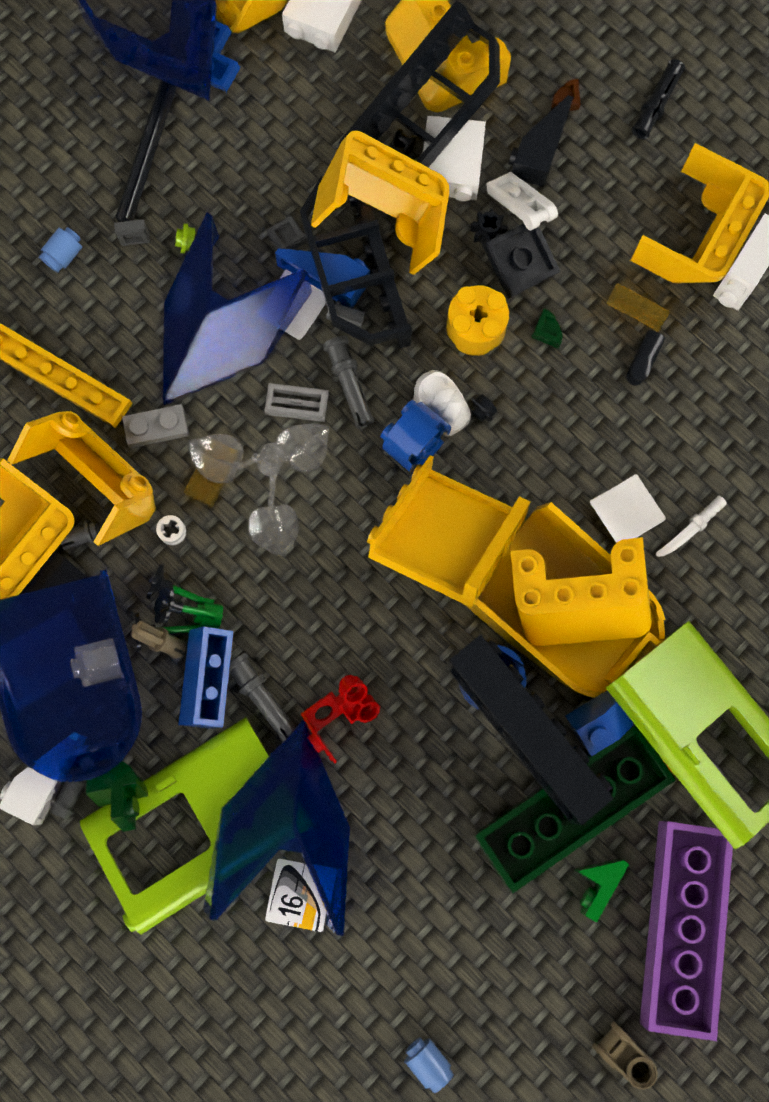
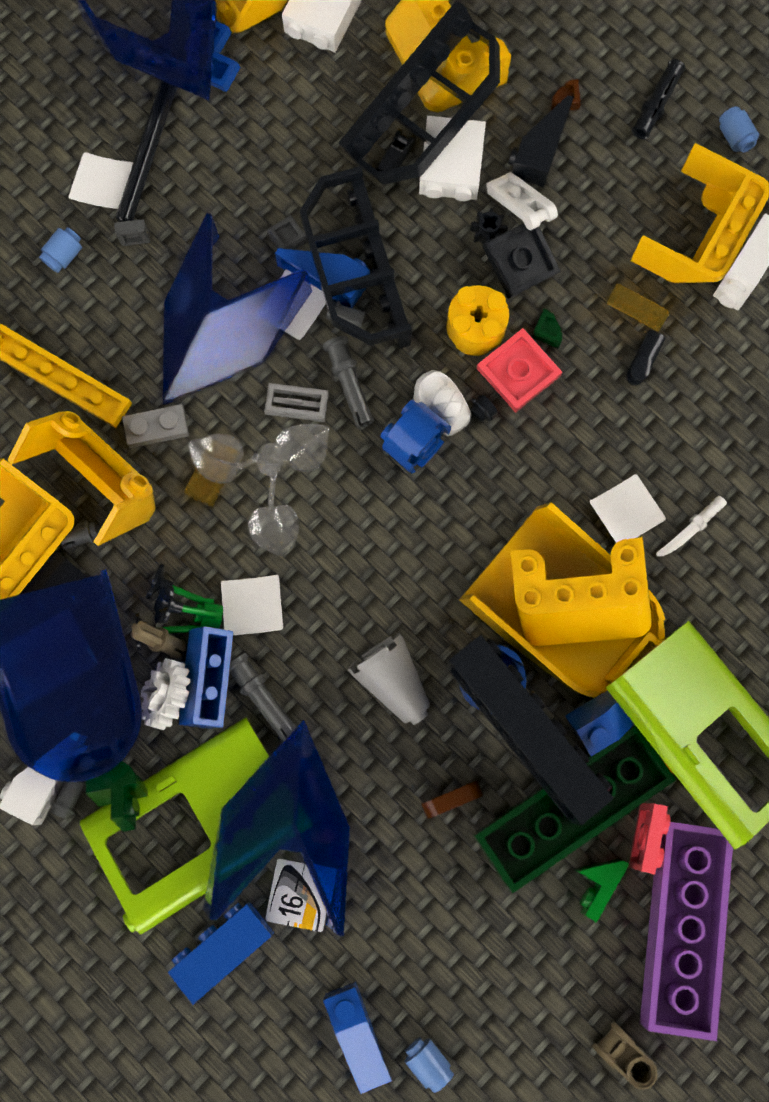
clear brick [70,638,123,687] -> none
white bush [156,515,186,545] -> none
lime plate [175,223,195,254] -> none
red piece [301,675,380,764] -> none
yellow windscreen [311,131,450,275] -> none
yellow panel [367,455,531,608] -> none
none -> white sticker [69,152,133,209]
none -> white gear [139,658,191,730]
none -> blue brick [168,902,275,1005]
none -> white sticker [221,575,283,636]
none -> slope [323,981,392,1094]
none -> light grey cone [348,633,430,725]
none -> reddish brown beam [421,780,484,819]
none -> coral plate [476,328,562,413]
none -> coral plate [628,803,670,874]
none -> medium blue brick [719,106,759,153]

